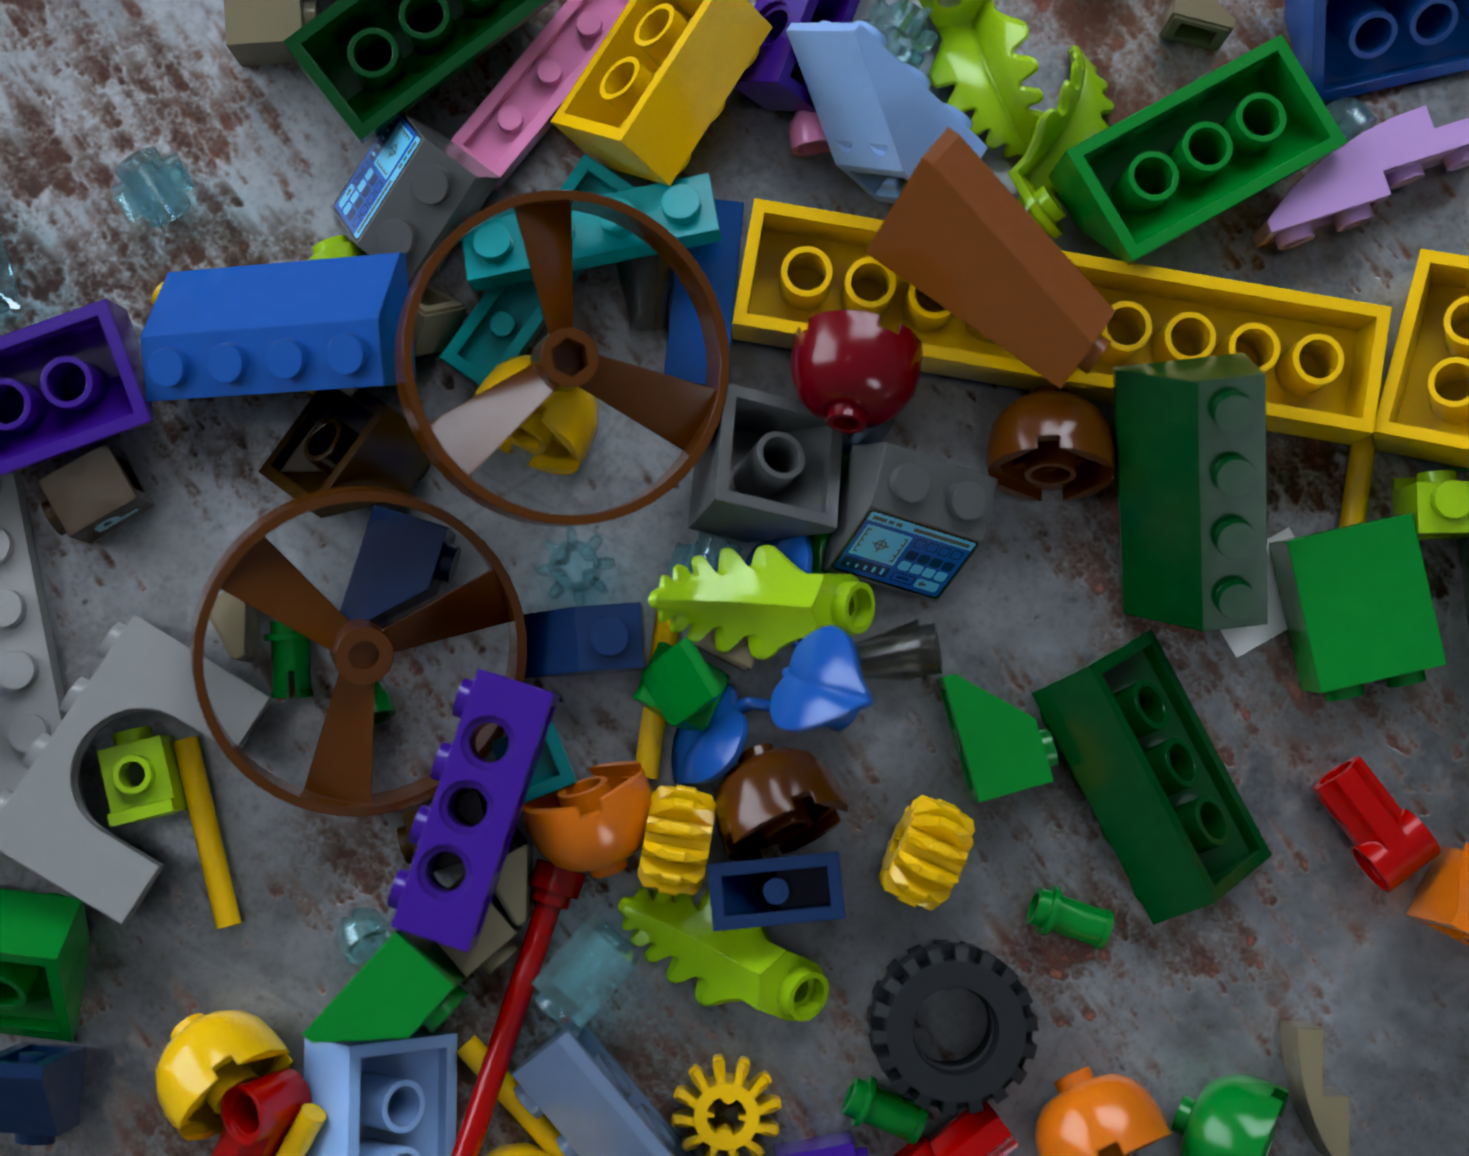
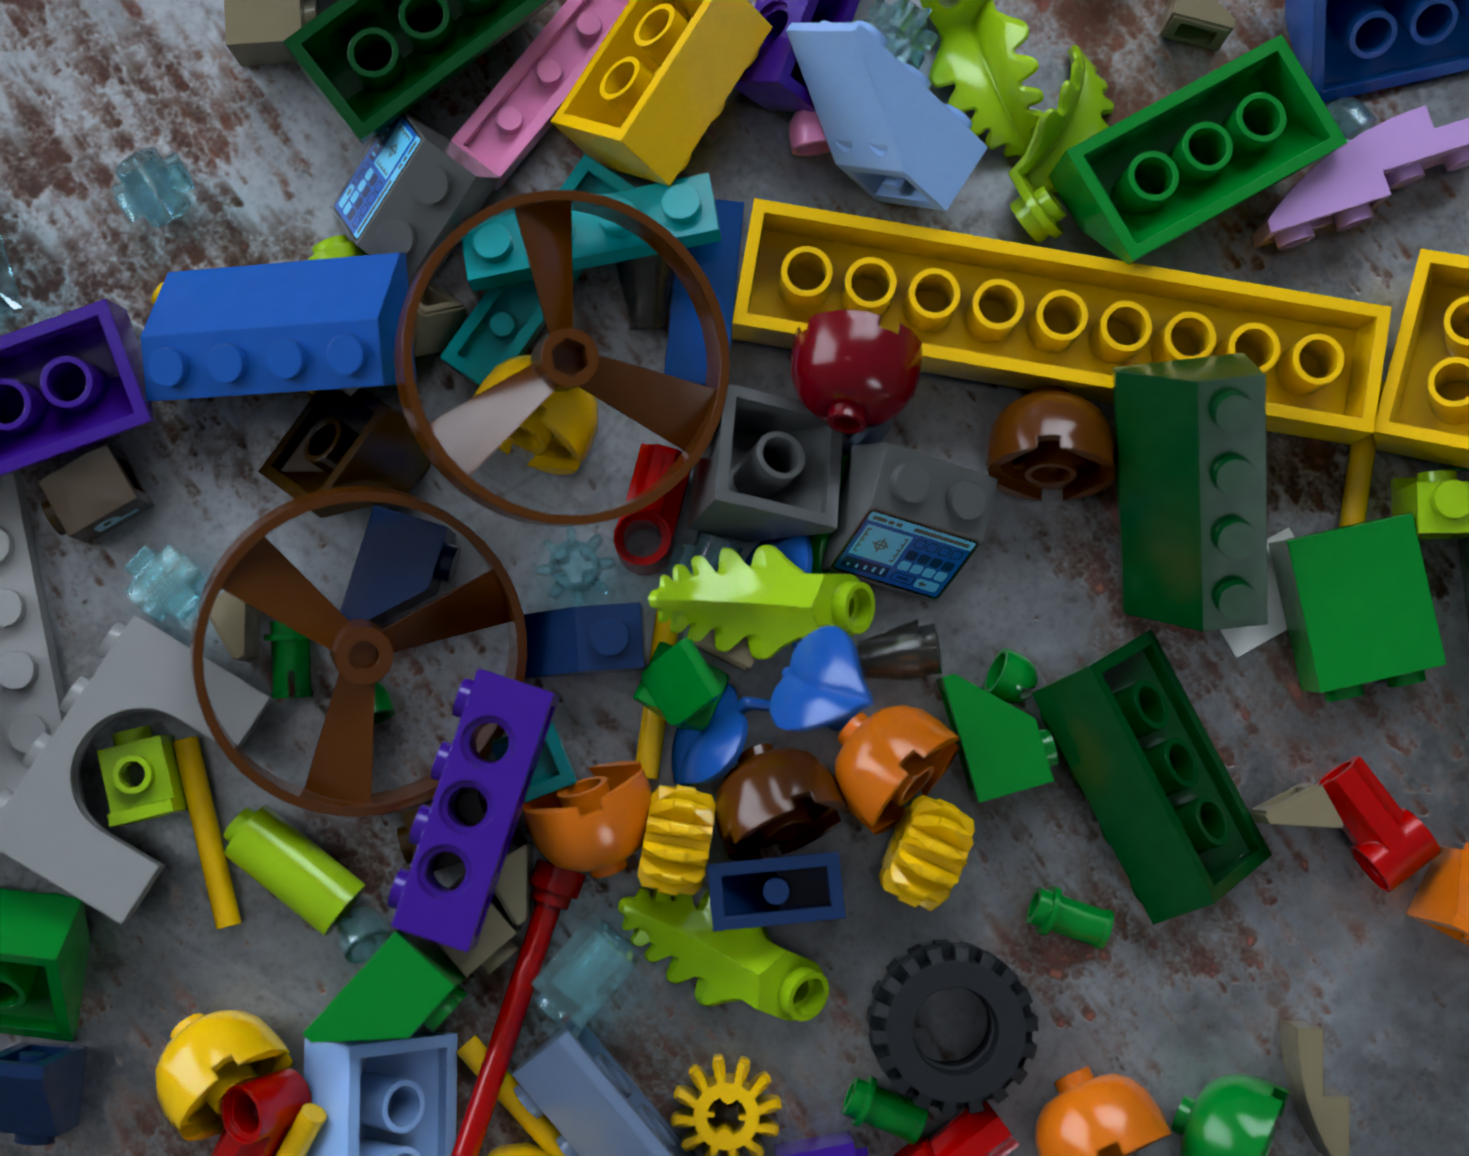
dark orange slope [865,127,1116,389] -> none
none -> clear light blue gear [123,543,205,623]
none -> lime brick [223,804,367,937]
none -> red piece [613,443,692,576]
none -> orange cylinder [834,705,959,835]
none -> green hinge [983,647,1038,704]
none -> dark tan slope [1250,783,1344,828]

